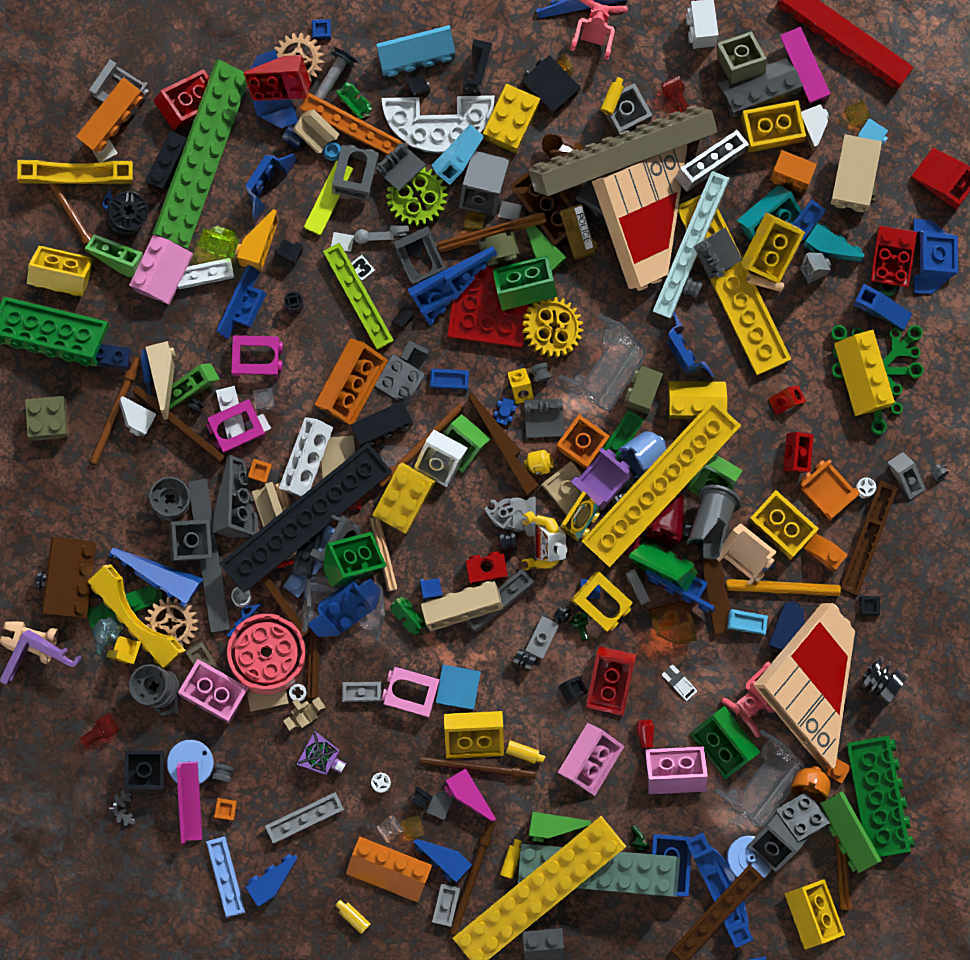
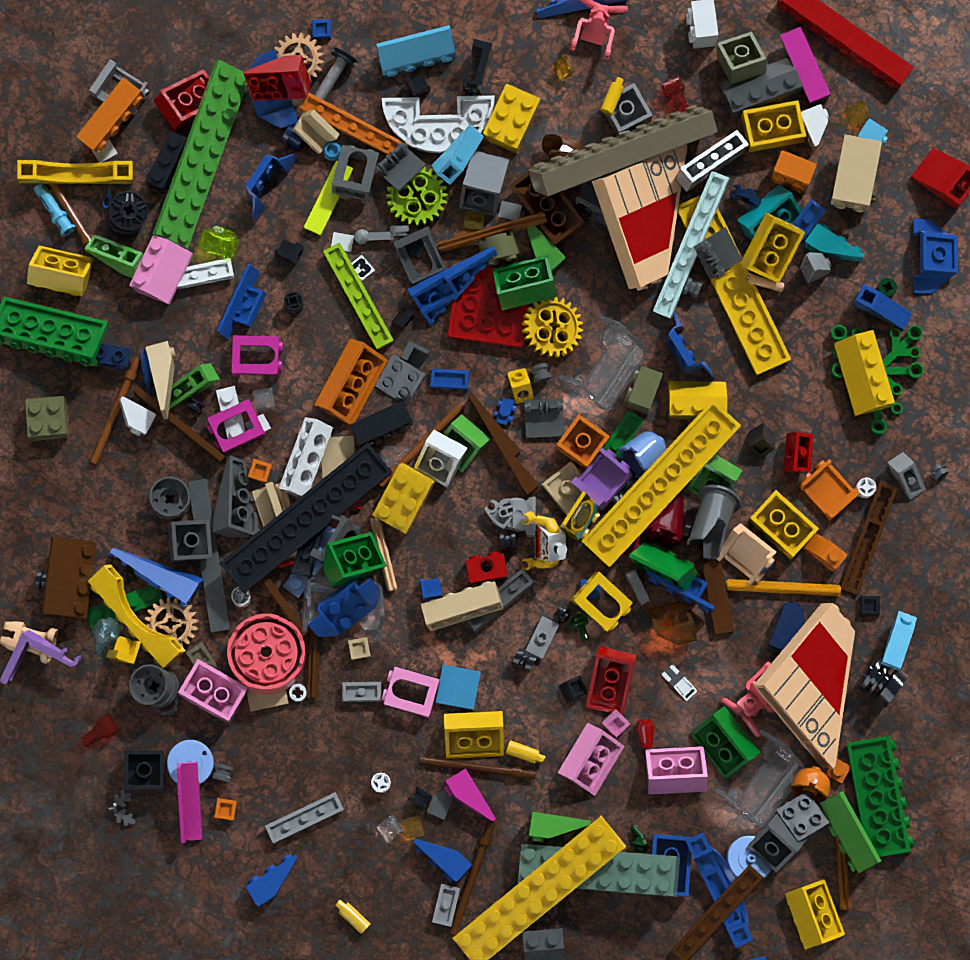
light blue tile [206,836,245,918] -> none
blue hand [227,604,262,638] -> none
light orange slope [235,209,279,272] -> none
tan piece [283,697,326,732] -> none
torso [297,731,346,775] -> none
green hinge [336,82,373,119] -> none
orange slope [346,836,432,902] -> none
green hinge [390,597,427,636] -> none
yellow cylinder [500,839,522,879] -> none
black panel [522,55,580,117] -> none
yellow head [524,450,554,476] -> none
pearl gold door [560,204,598,261] -> none
medium azure tile [727,609,768,636] -> none
red bracket [769,385,806,415] -> none
red slope [871,226,917,287] -> none
none -> medium azure pin [34,183,76,237]
none -> tan plate [348,637,371,660]
none -> bright pink plate [602,709,630,737]
none -> dark blue plate [729,184,762,207]
none -> black panel [748,423,775,458]
none -> medium azure slope [881,611,917,671]

